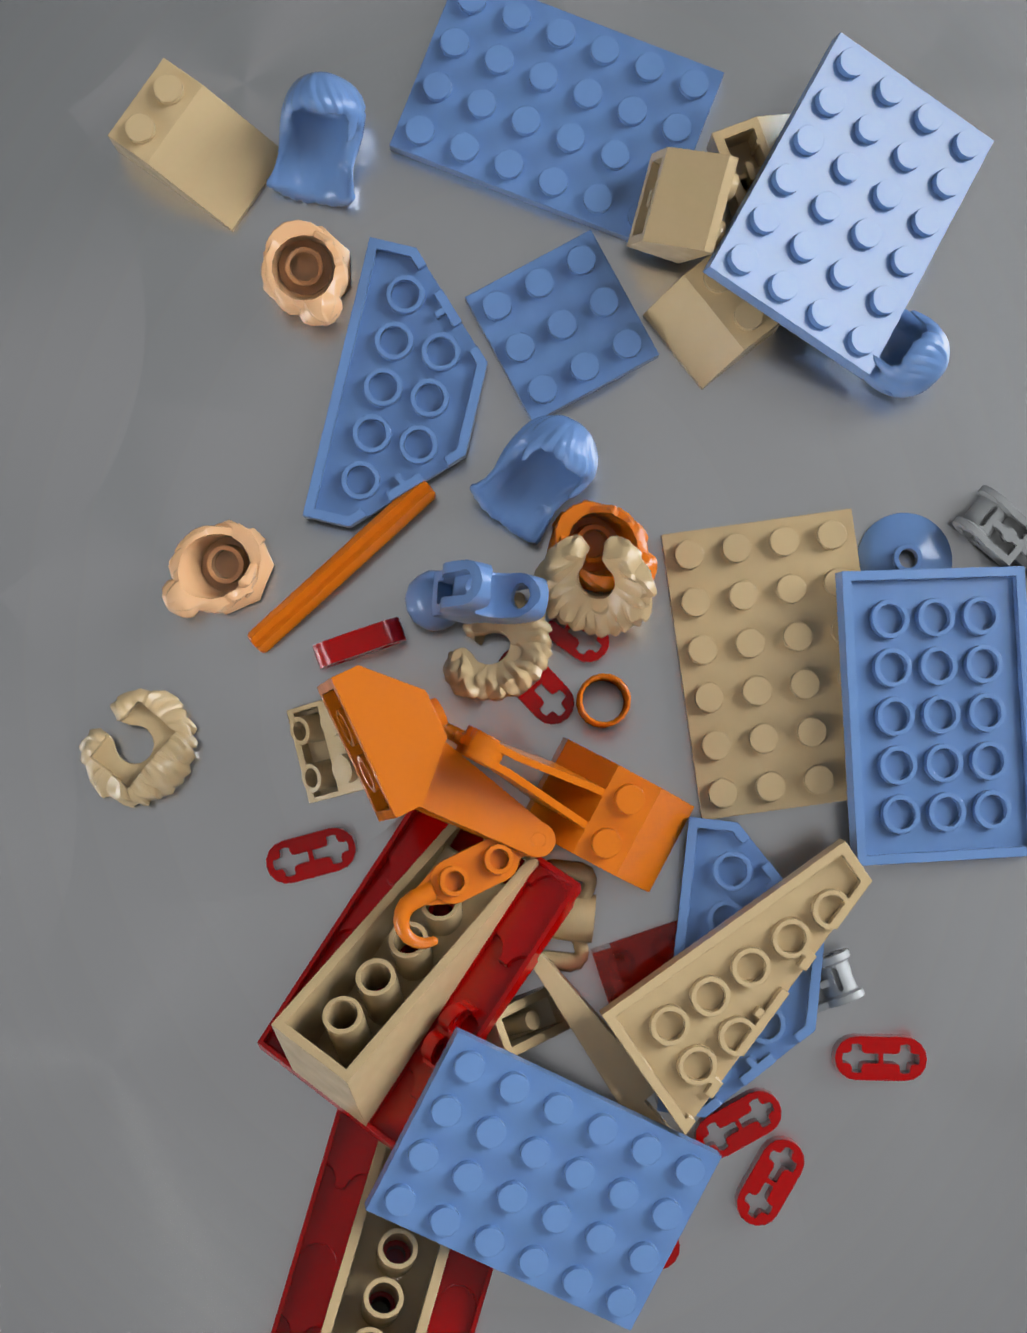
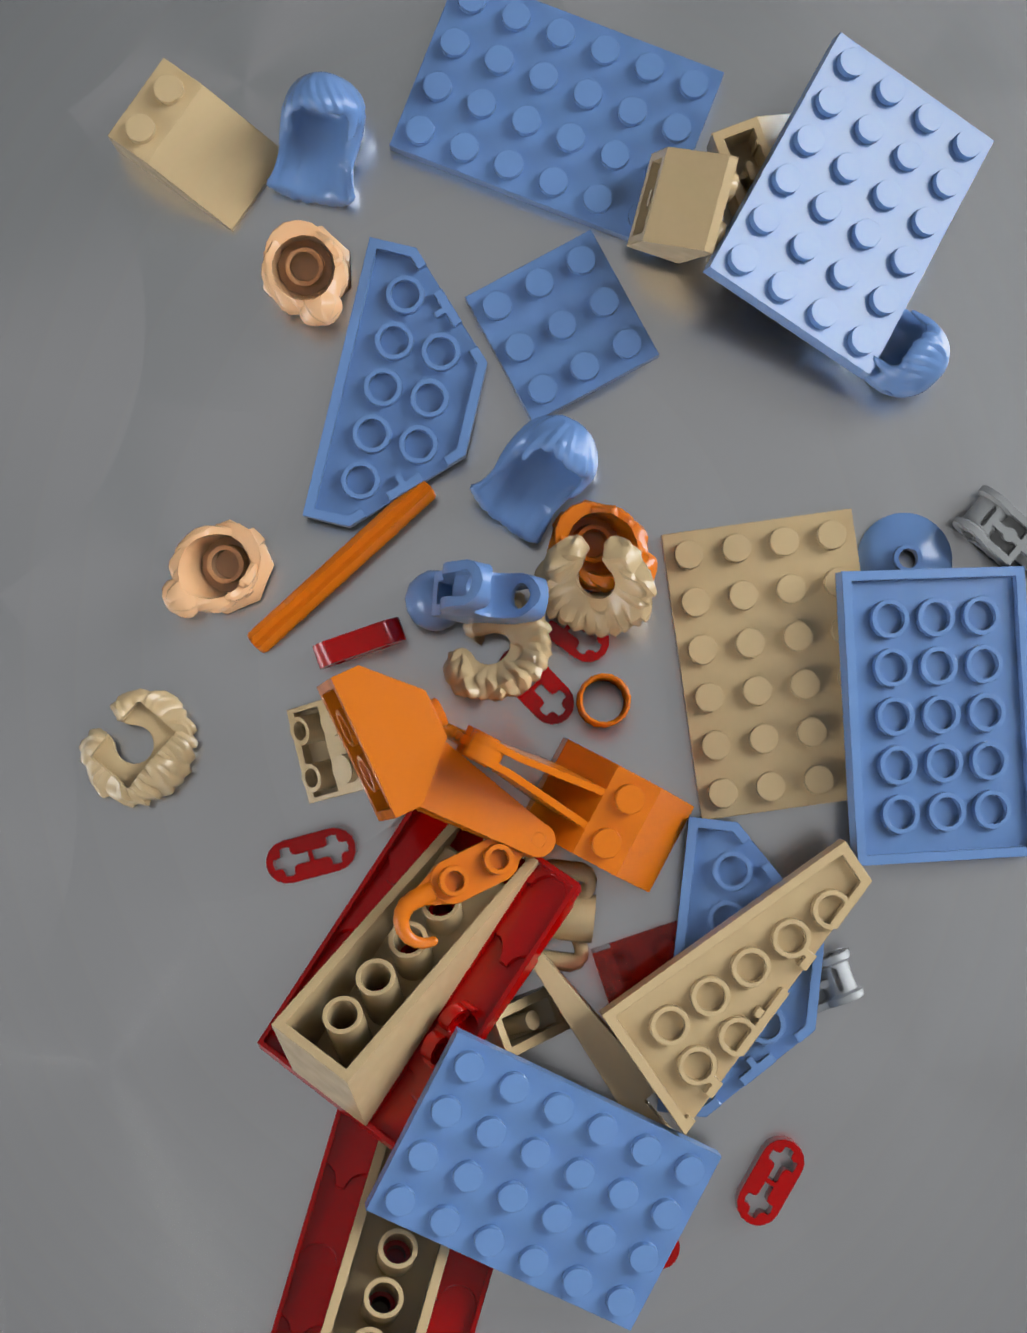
tan slope [643,254,780,390] -> none
red beam [694,1088,782,1158] -> none
red beam [831,1033,927,1081] -> none

